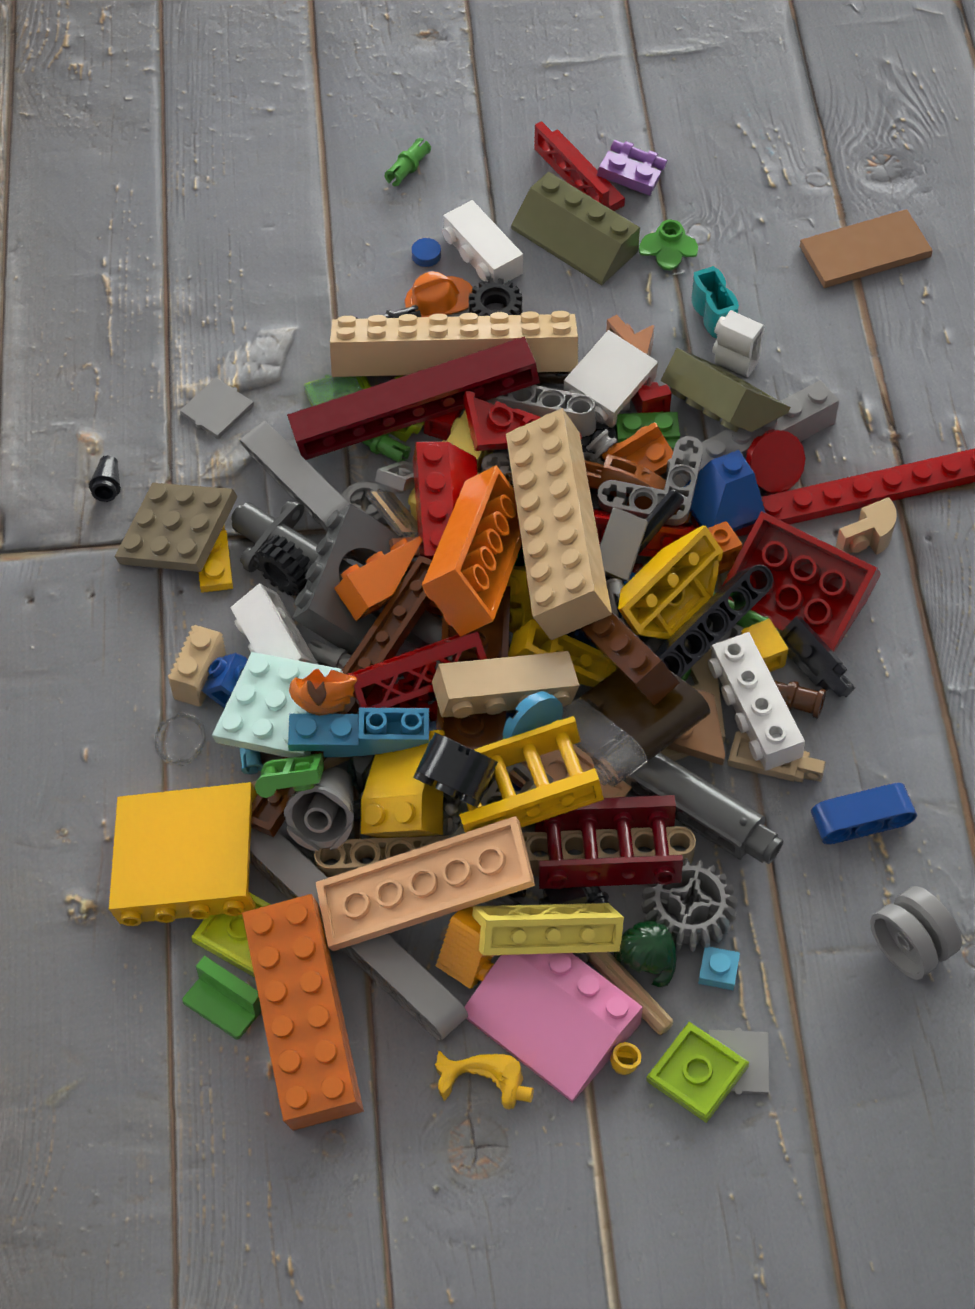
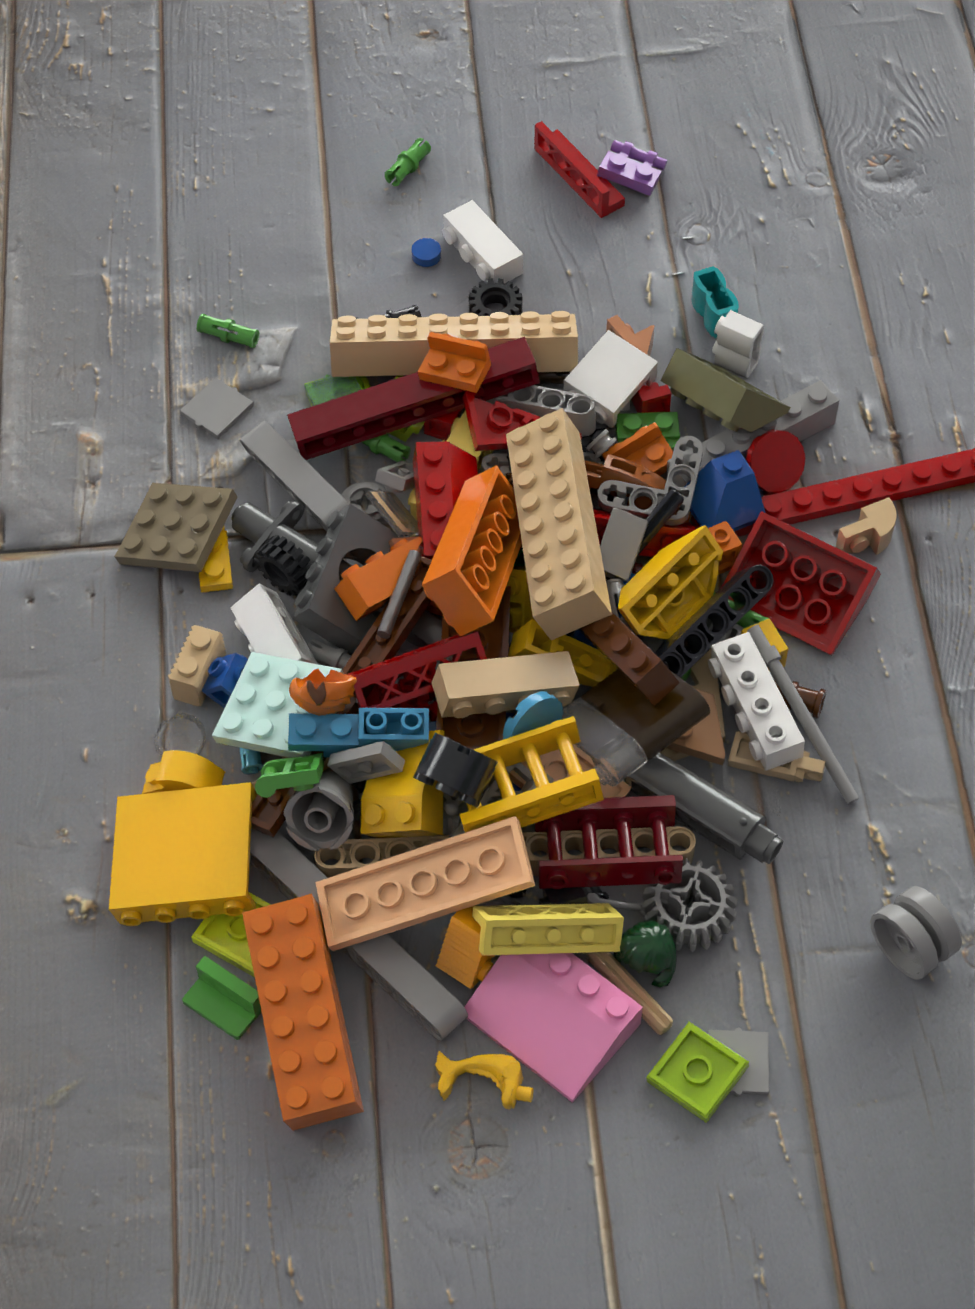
black cone [89,455,121,502] -> none
orange piece [405,271,473,317] -> none
olive slope [511,172,640,286] -> none
yellow hinge [610,1042,641,1075] -> none
bright green plate [639,219,698,270] -> none
medium azure plate [698,947,740,990] -> none
black hinge [780,616,855,697] -> none
medium nougat tile [799,209,933,288] -> none
blue beam [811,783,917,845] -> none
none -> yellow brick [142,750,225,794]
none -> bright green pin [196,313,260,348]
none -> light grey plate [327,741,405,784]
none -> flat silver bar [377,550,421,639]
none -> orange bracket [417,332,491,393]
none -> light grey hinge [587,893,648,916]
none -> light grey bar [747,625,859,805]

